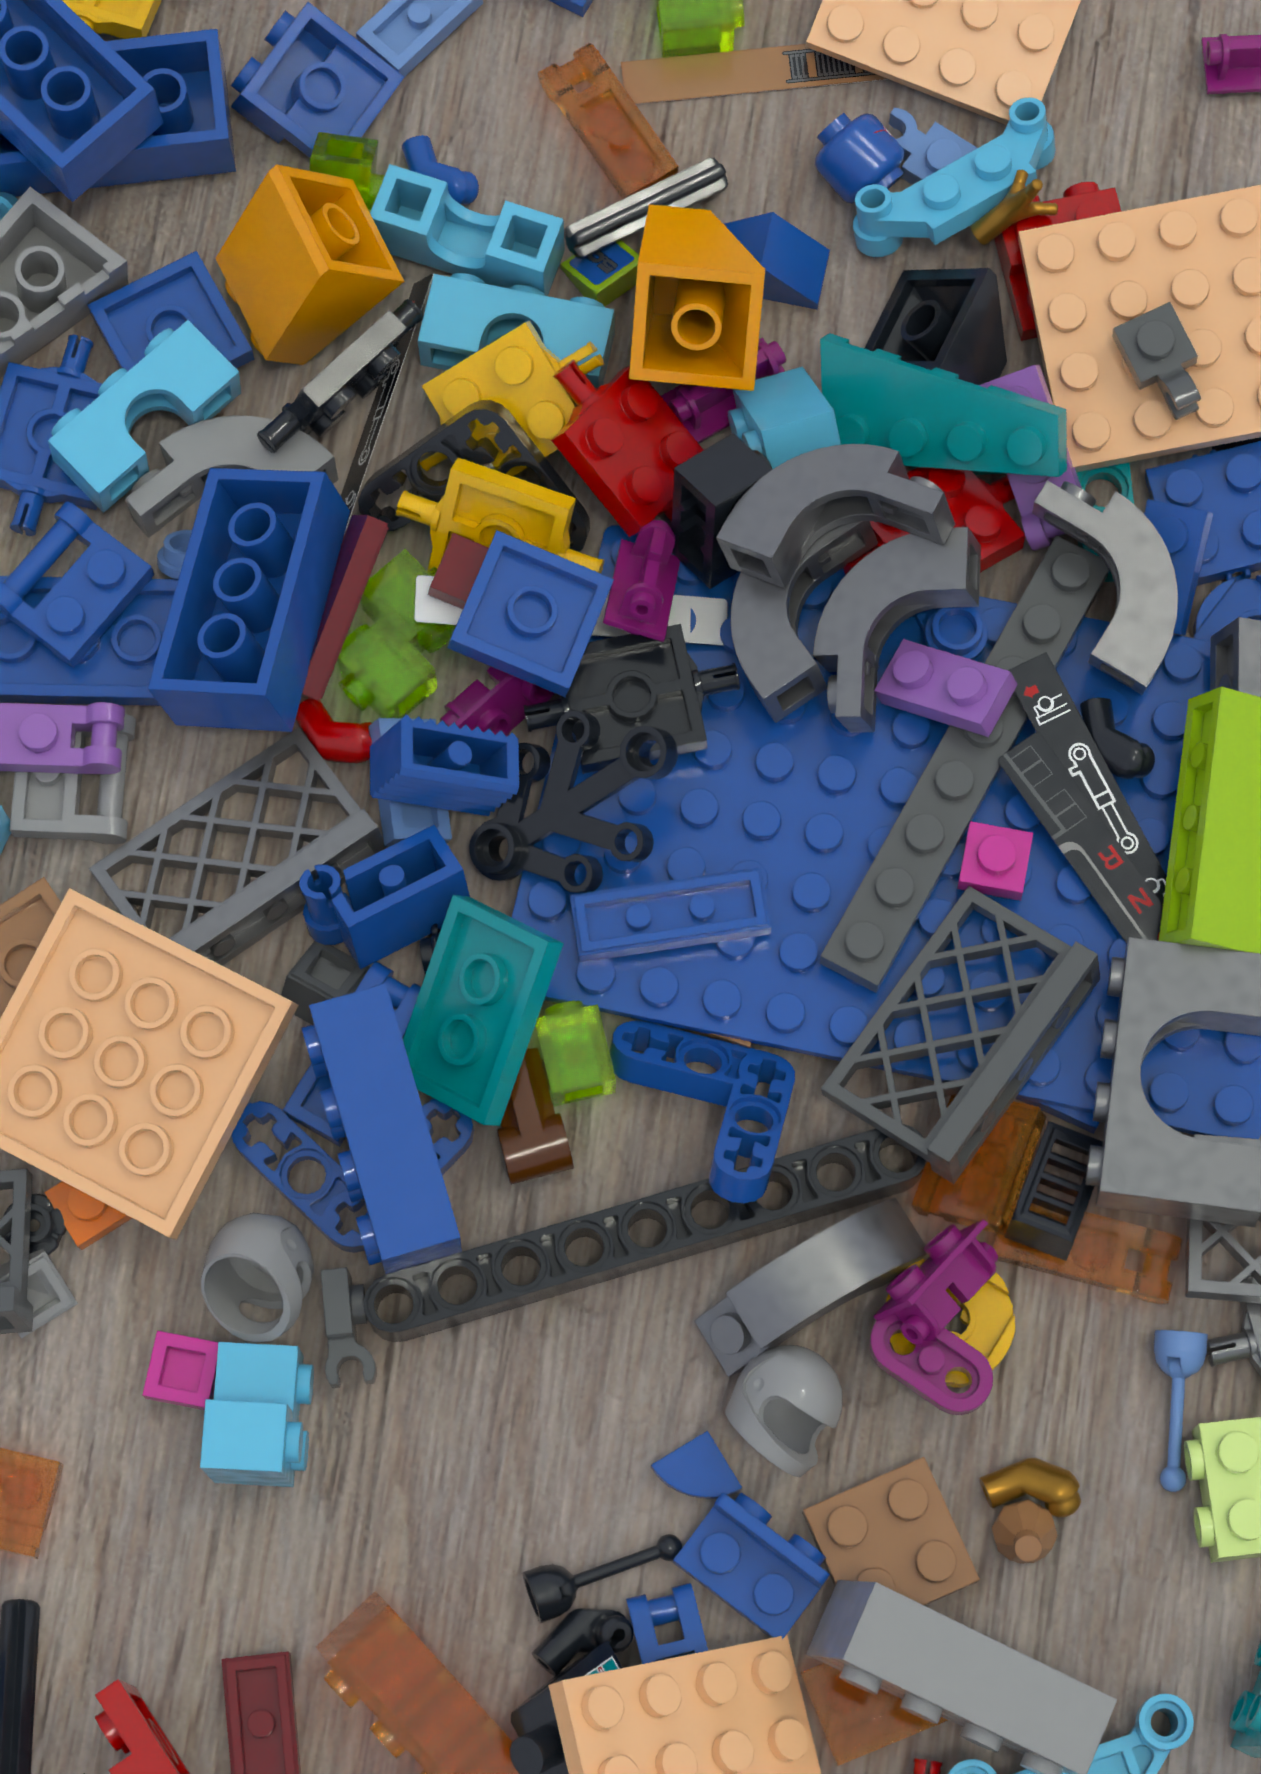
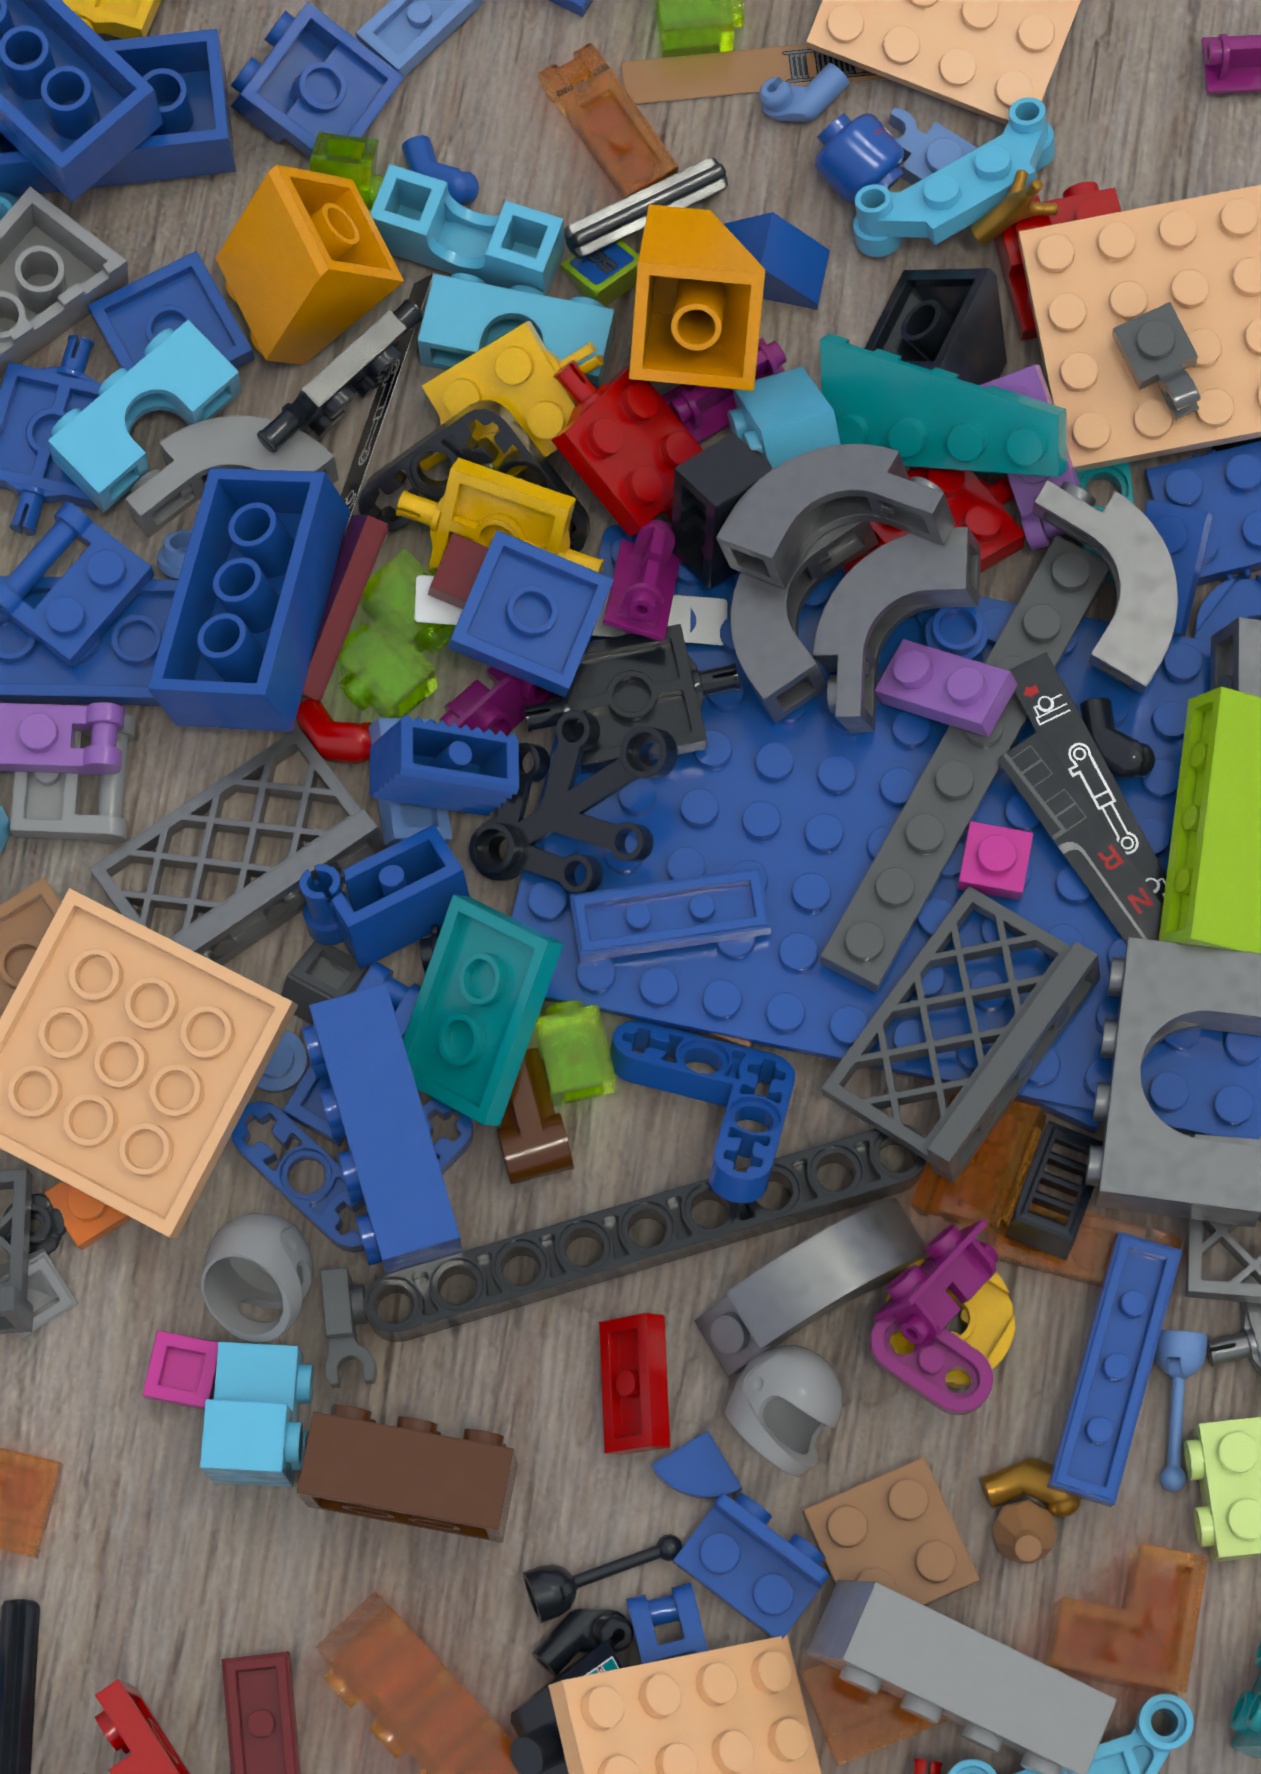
none -> medium blue plate [256,1030,308,1093]
none -> reddish brown brick [297,1404,518,1543]
none -> red plate [599,1313,670,1455]
none -> medium blue arm [759,63,850,122]
none -> clear orange brick [1044,1543,1208,1697]
none -> blue tile [1047,1231,1183,1507]

